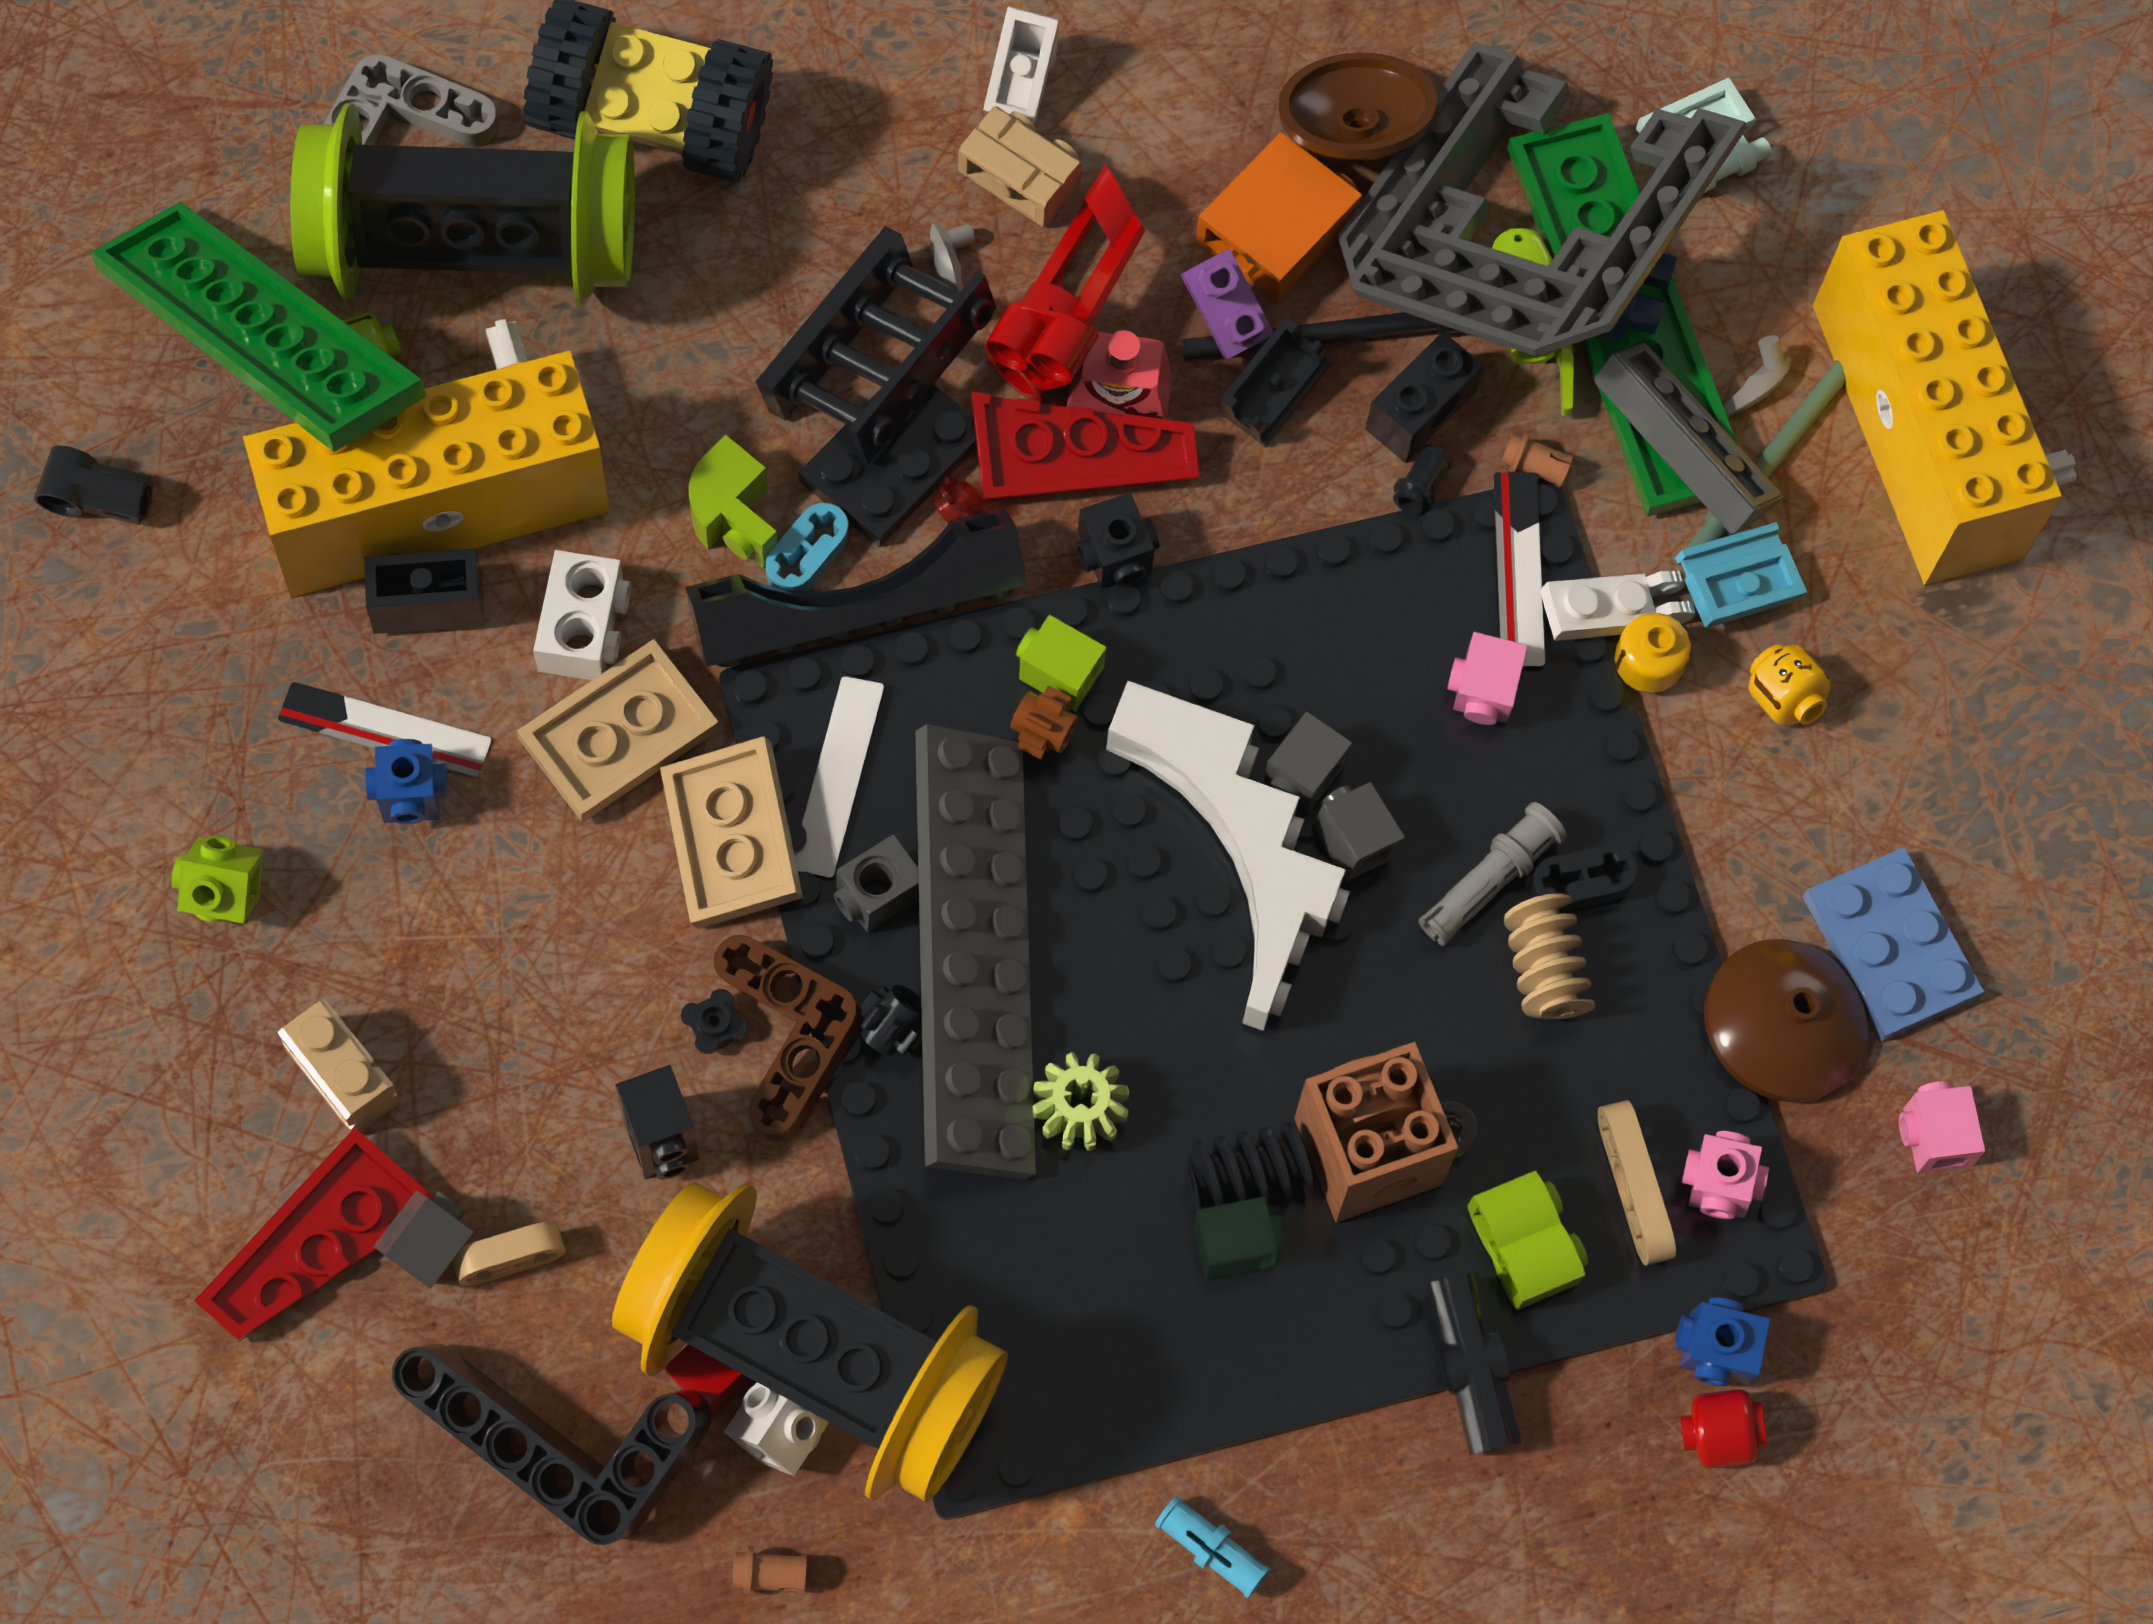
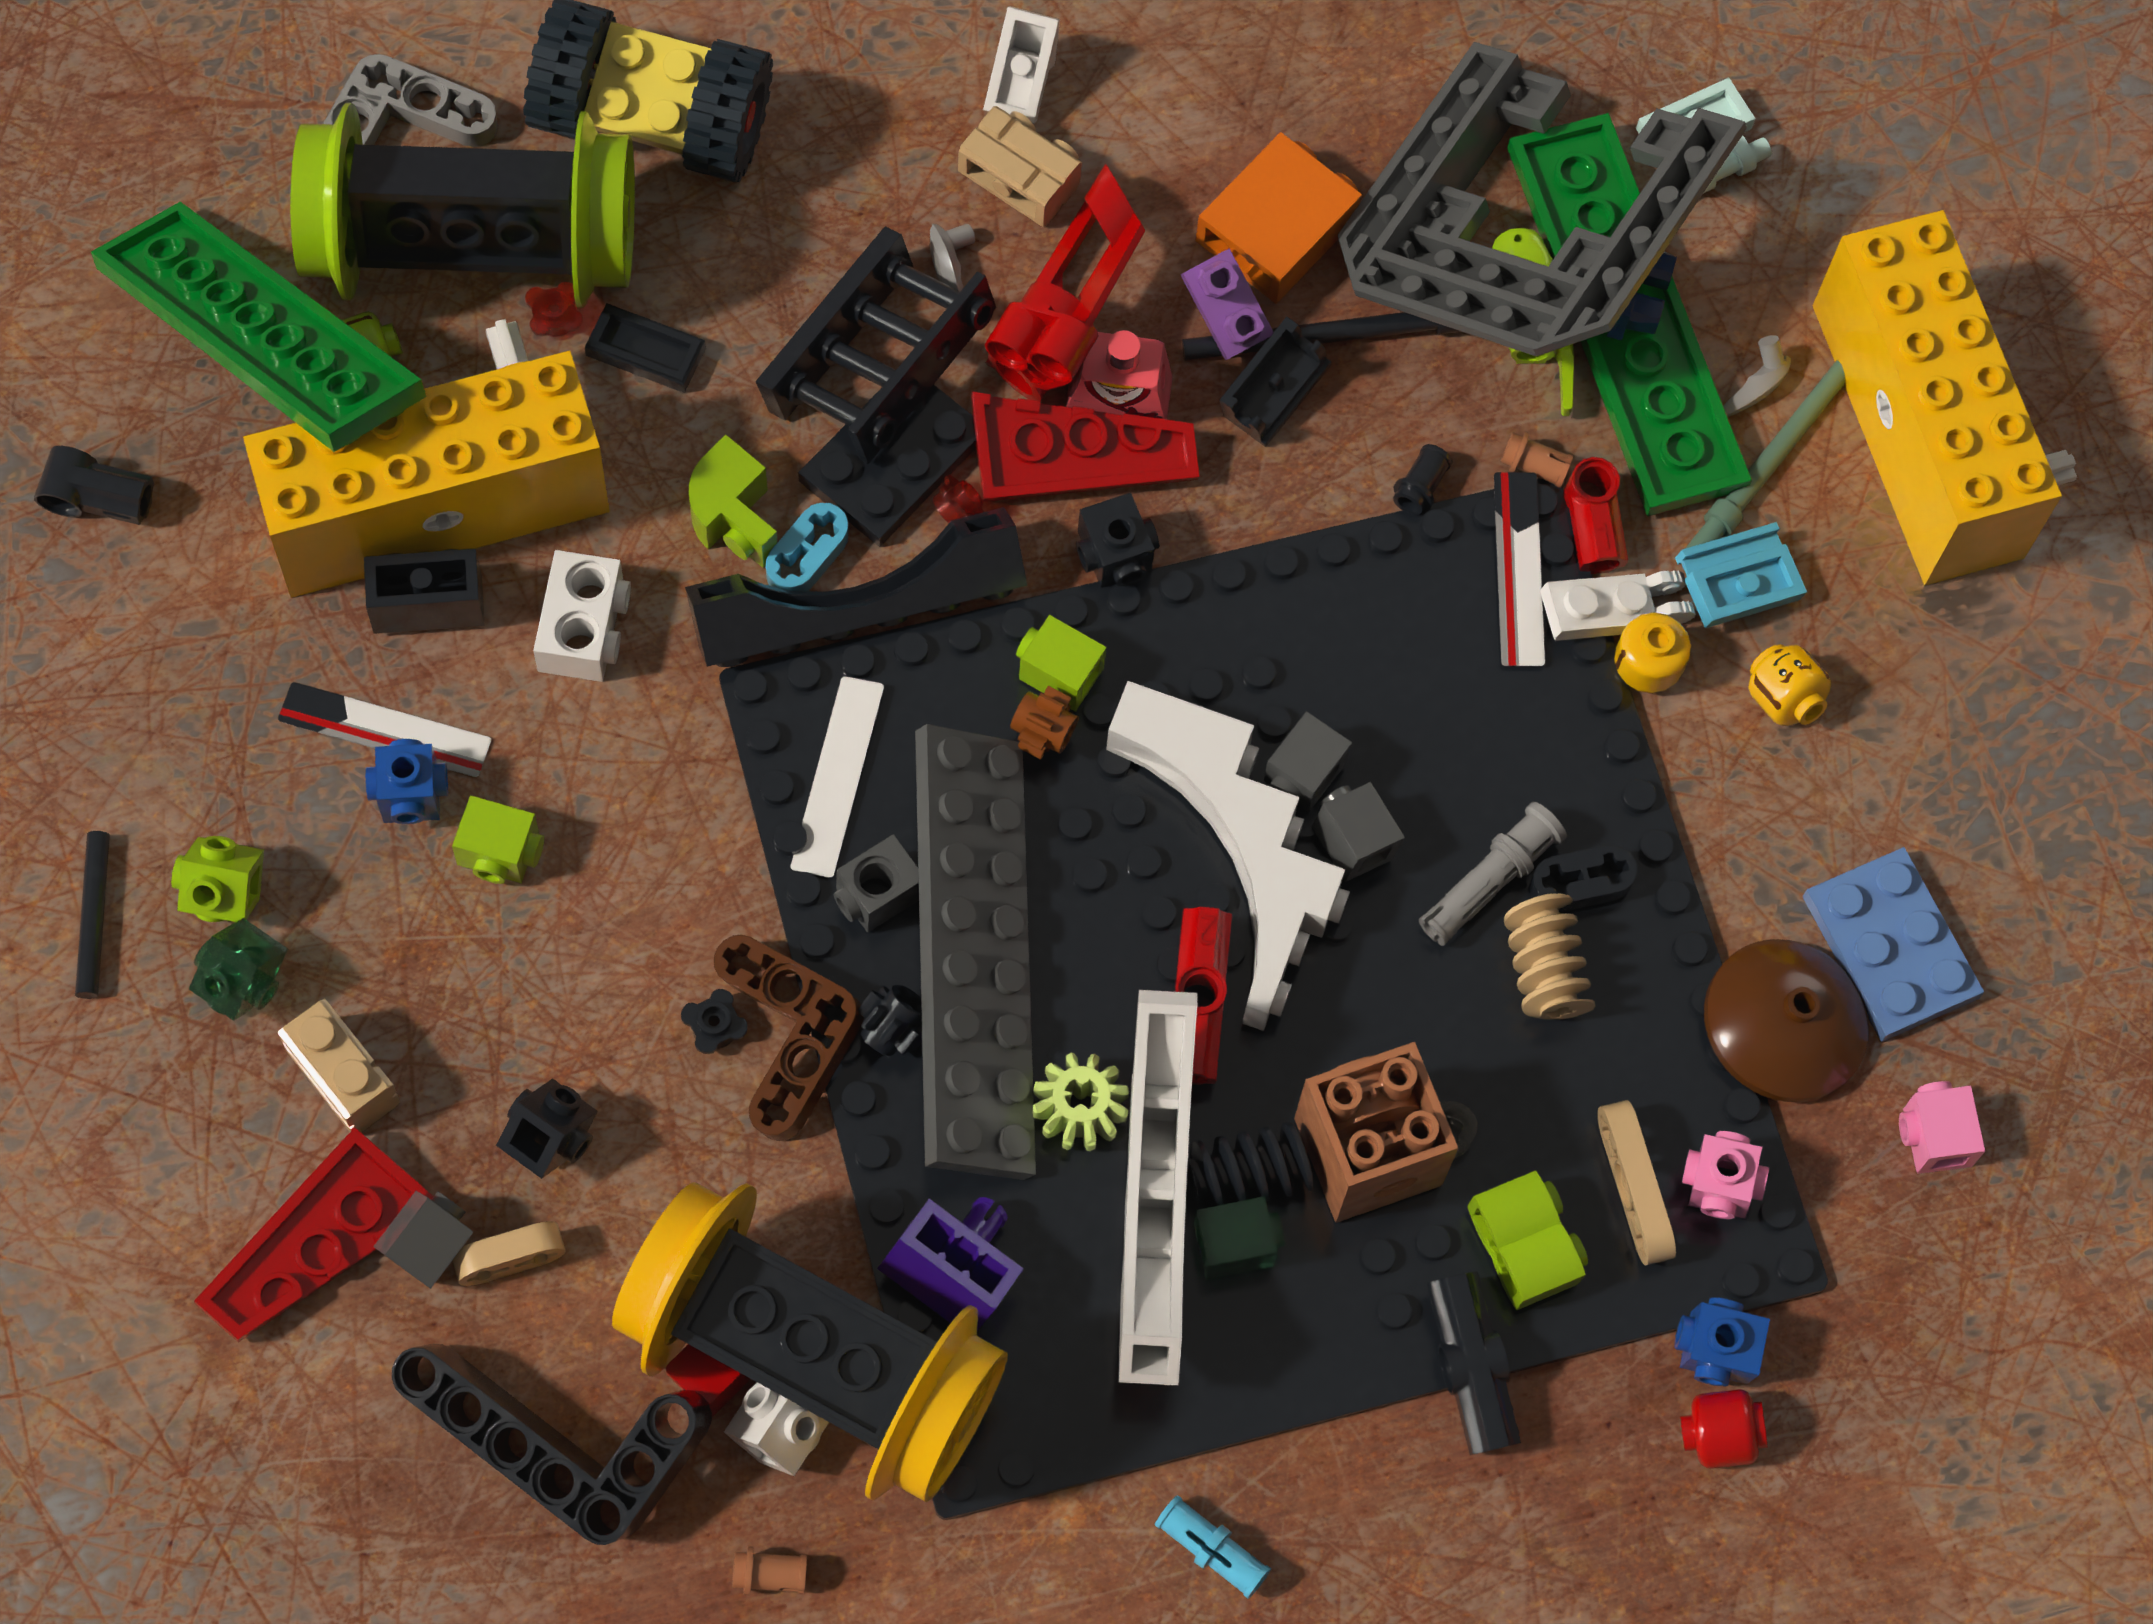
tan plate [517,639,719,823] -> none
black brick [615,1064,699,1180] -> none
tan plate [660,736,803,929] -> none
reddish brown dish [1279,53,1437,161] -> none
black brick [1365,331,1484,463] -> none
bright pink brick [1447,632,1528,725] -> none
dark grey slope [1594,342,1784,534] -> none
none -> black bar [75,831,110,999]
none -> clear green brick [189,918,288,1021]
none -> lime brick [452,795,544,884]
none -> black brick [496,1078,598,1179]
none -> clear red plate [525,282,583,337]
none -> black tile [585,303,706,393]
none -> dark purple brick [877,1197,1024,1331]
none -> white arch [1119,990,1197,1385]
none -> red piece [1174,906,1232,1085]
none -> red piece [1564,457,1628,574]

